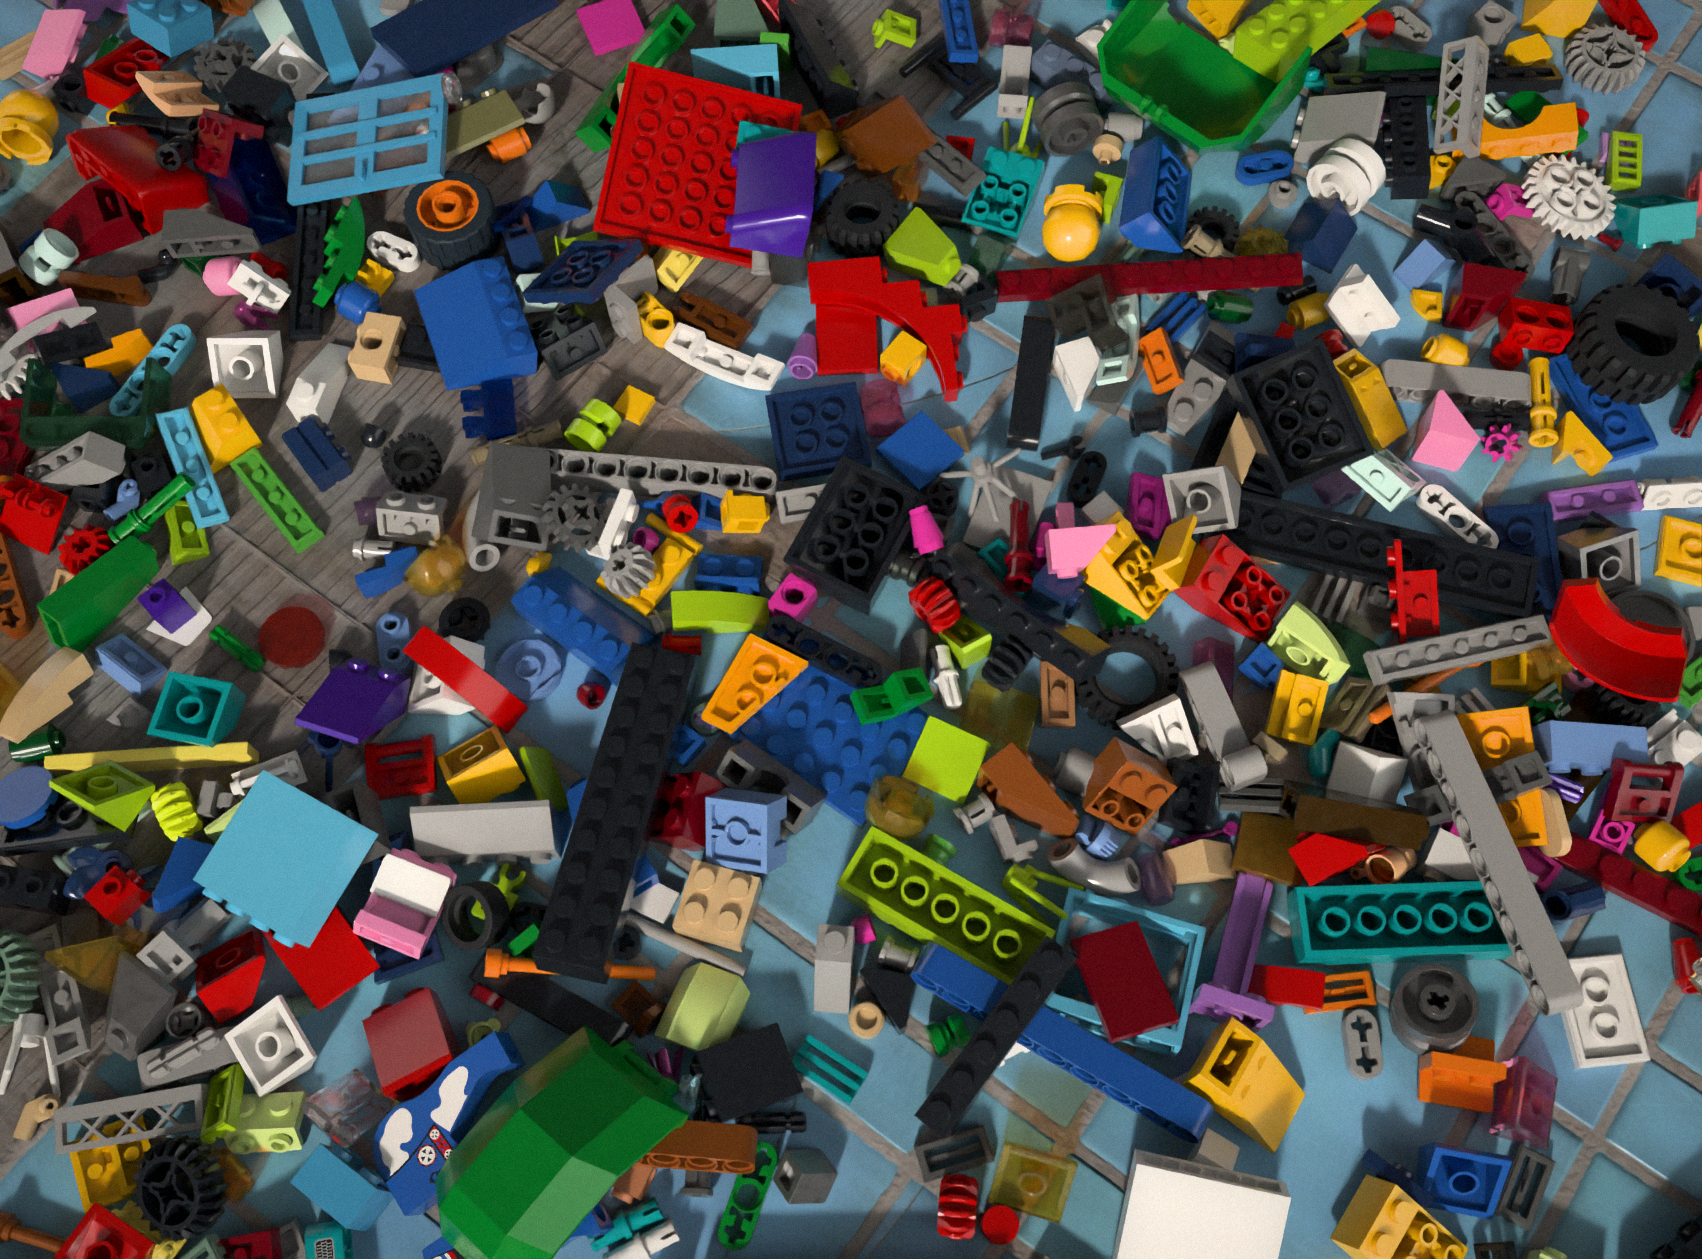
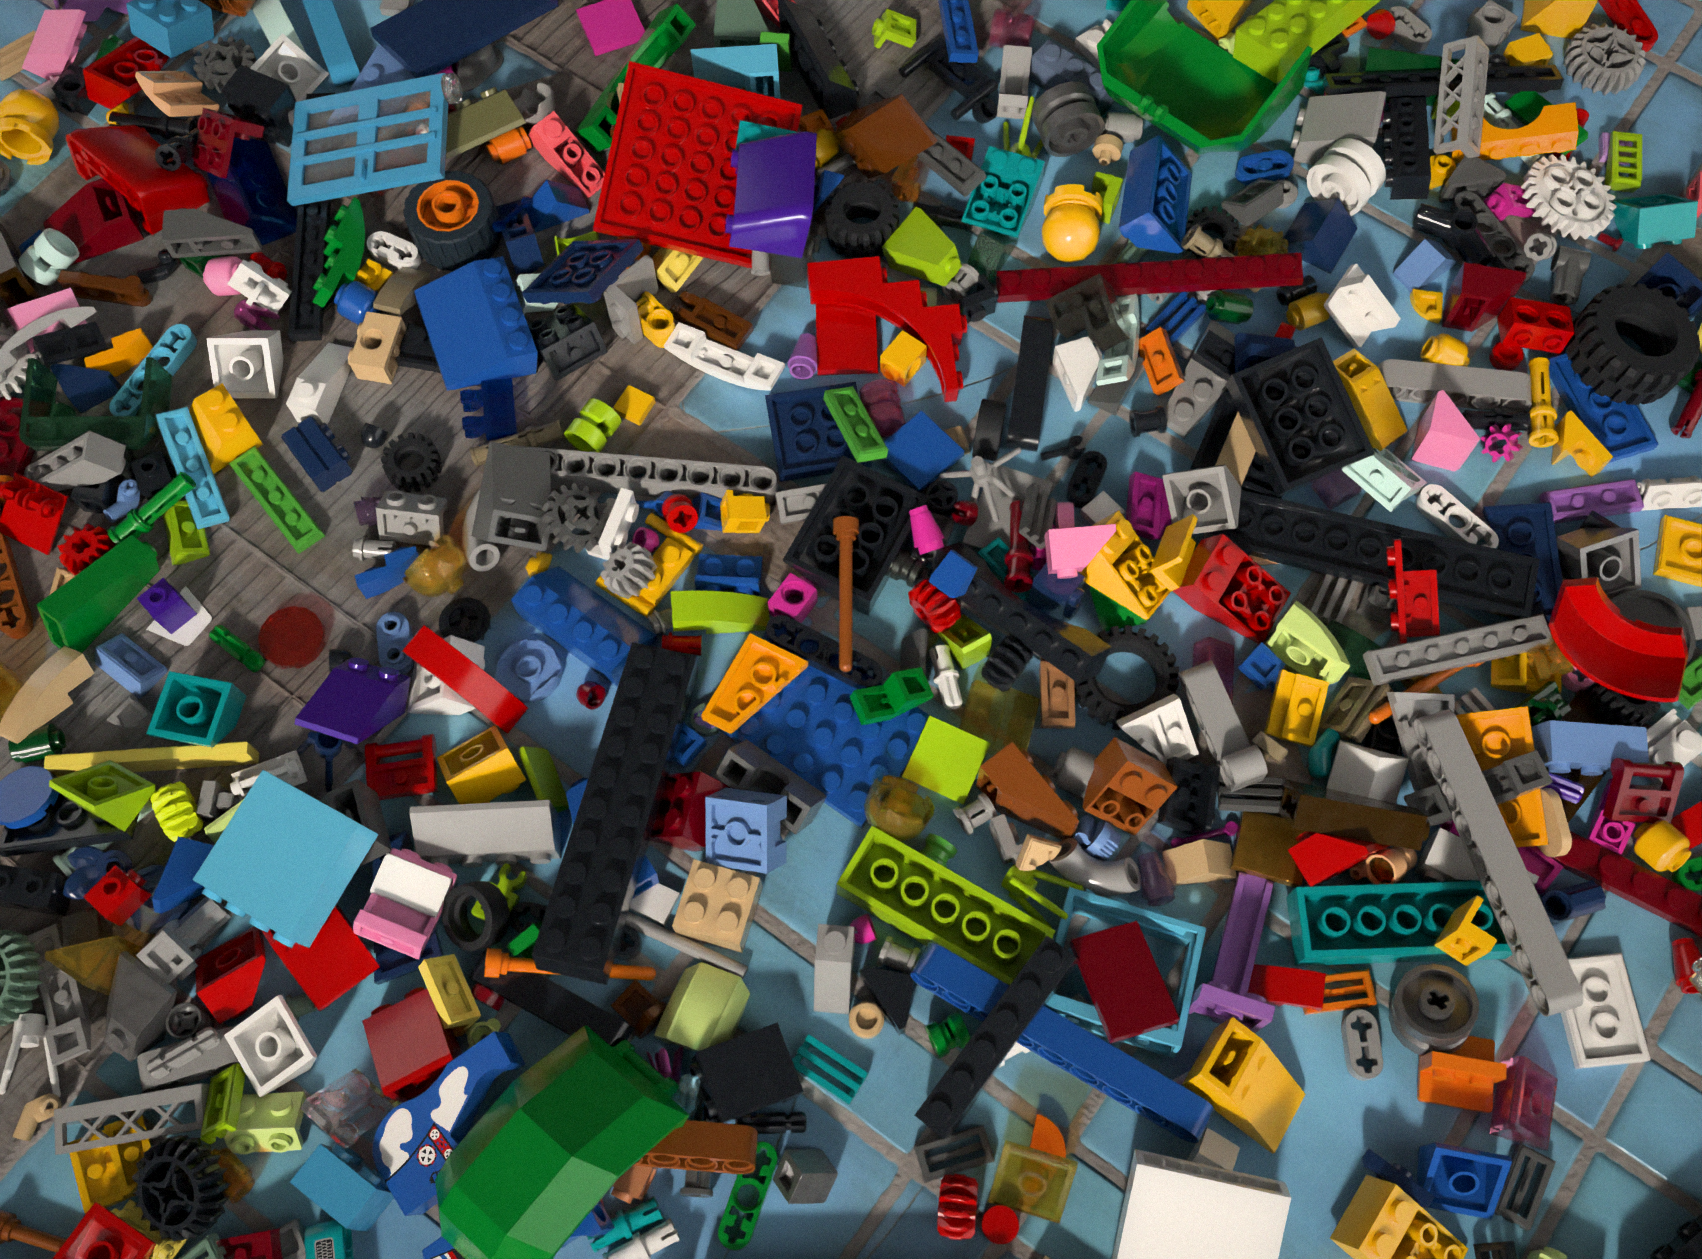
red wheel [1313,329,1349,361] -> none
none -> dark tan slope [373,267,430,316]
none -> light yellow panel [418,954,481,1037]
none -> coral slope [528,111,605,198]
none -> bright green tile [823,386,888,463]
none -> dark orange piece [833,516,859,672]
none -> blue slope [929,550,978,598]
none -> dark red hinge [951,500,979,527]
none -> black hinge [972,98,997,124]
none -> black tyre [972,399,1006,461]
none -> tan tile [1015,834,1062,871]
none -> dark grey tile [1018,483,1057,550]
none -> orange tile [1028,1114,1066,1161]
none -> dark grey slope [1221,178,1284,226]
none -> yellow panel [1434,895,1497,966]
none -> light grey bush [1524,233,1558,261]

